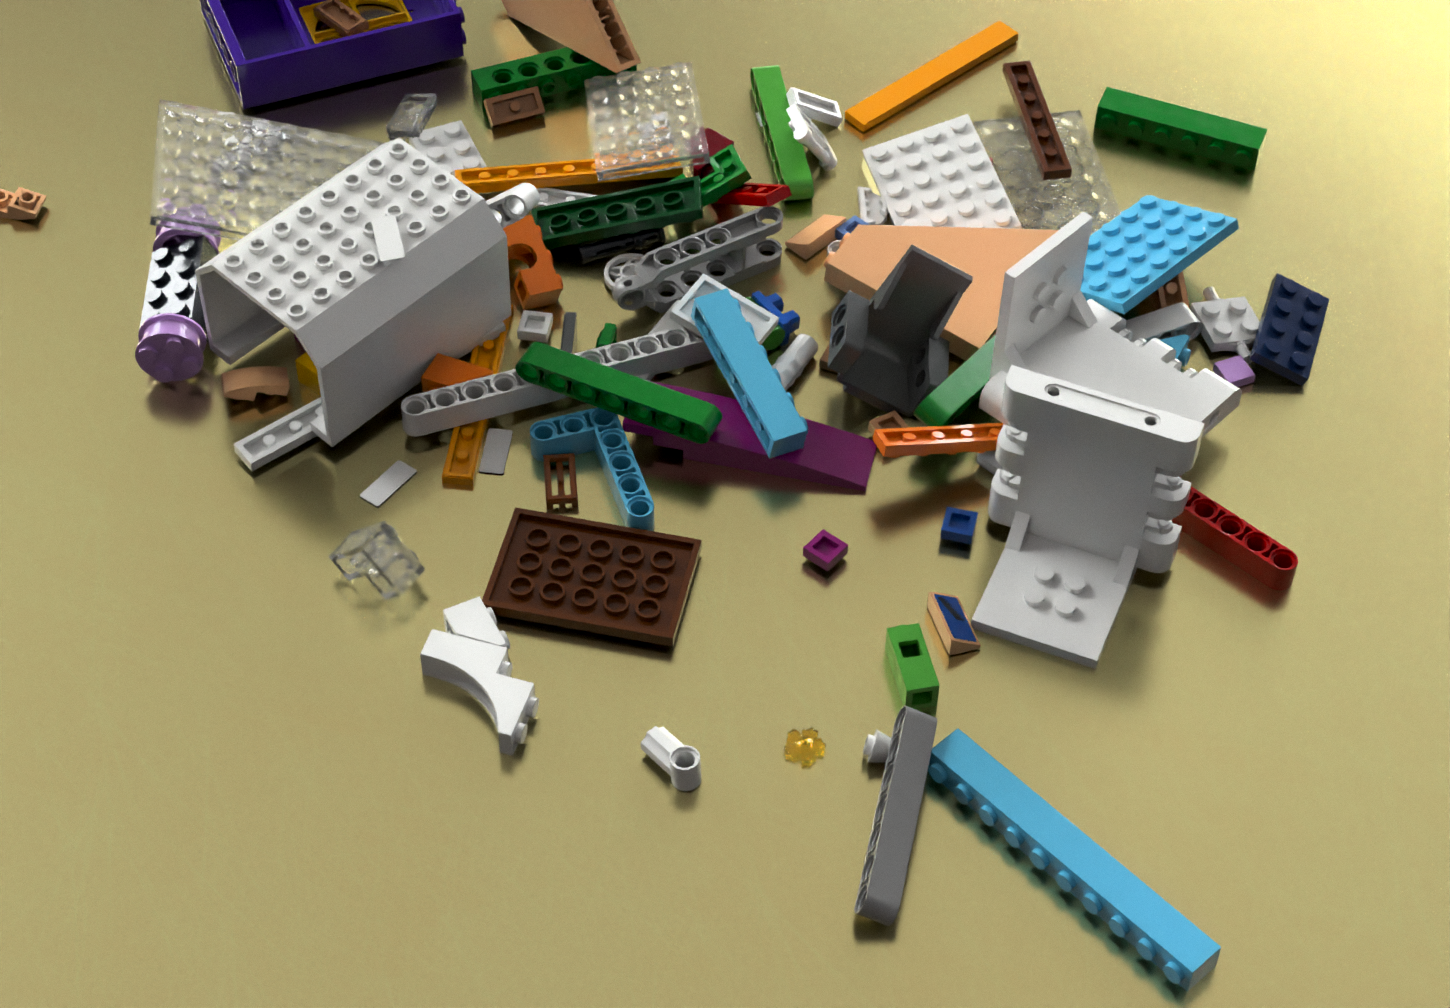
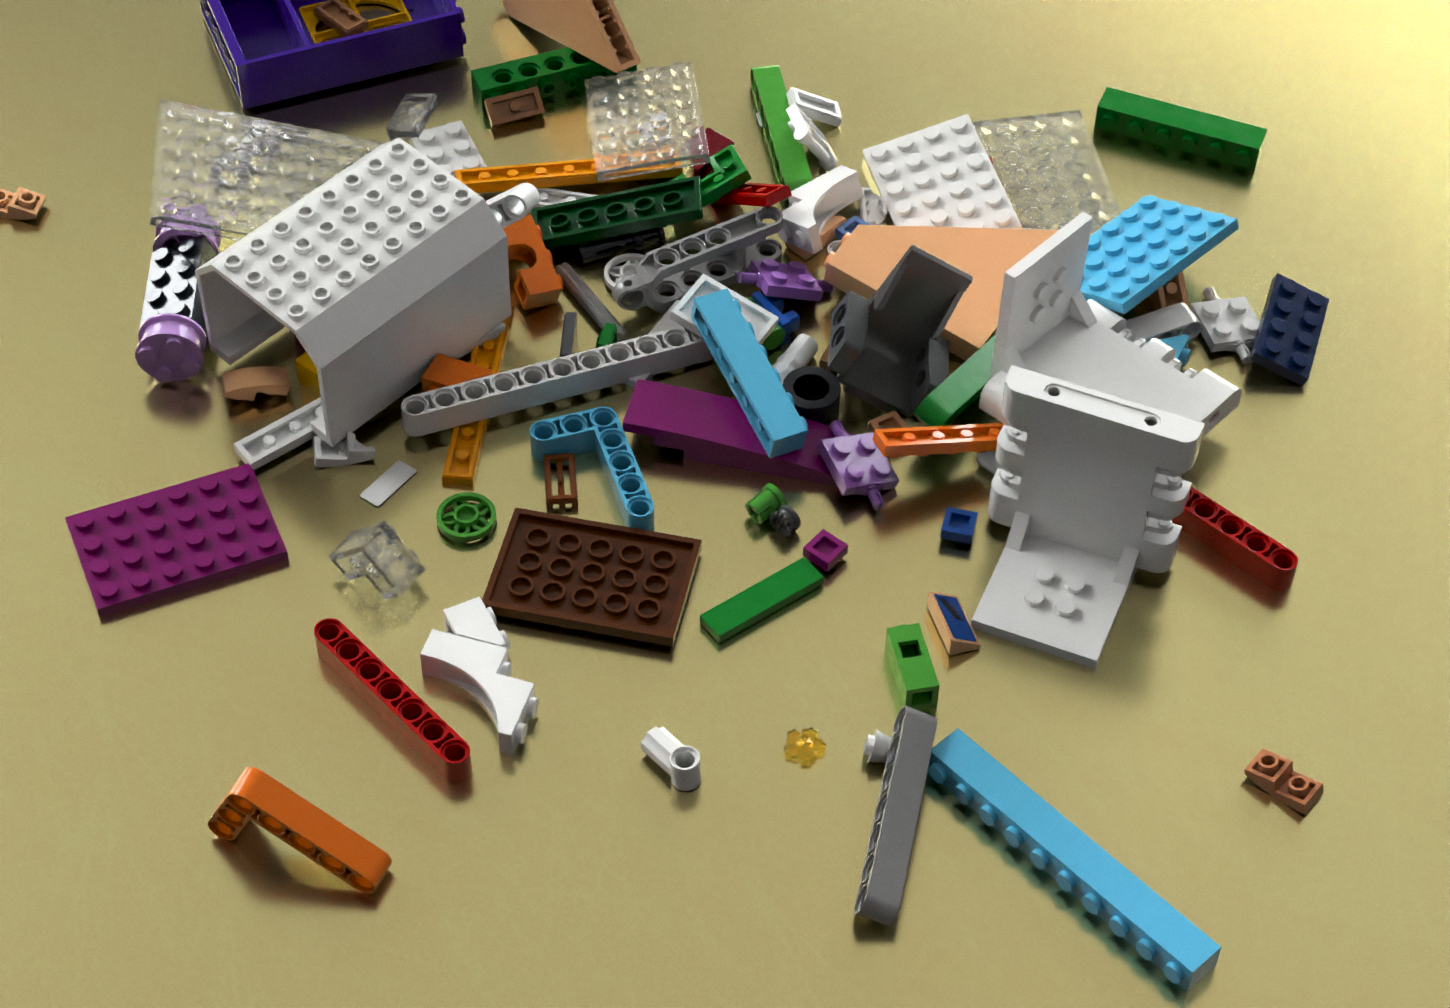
white sticker [371,215,405,261] -> none
white sticker [479,428,513,474] -> none
green beam [515,342,722,444] -> none
white plate [517,310,553,343] -> none
light orange tile [845,20,1019,132] -> none
reddish brown plate [1003,60,1072,180] -> none
lavender tile [1213,355,1255,387] -> none
none -> magenta plate [65,463,289,617]
none -> orange beam [207,767,392,894]
none -> white slope [312,431,376,467]
none -> red beam [314,618,472,784]
none -> bright green wheel [436,492,496,544]
none -> light grey axle [555,262,626,342]
none -> green tile [700,557,824,643]
none -> medium lavender plate [736,258,833,302]
none -> bright green bush [745,483,788,524]
none -> dark grey bush [769,505,801,537]
none -> white arch [777,165,864,254]
none -> black piece [782,366,841,426]
none -> medium lavender plate [817,420,900,511]
none -> nougat slope [1244,748,1324,814]

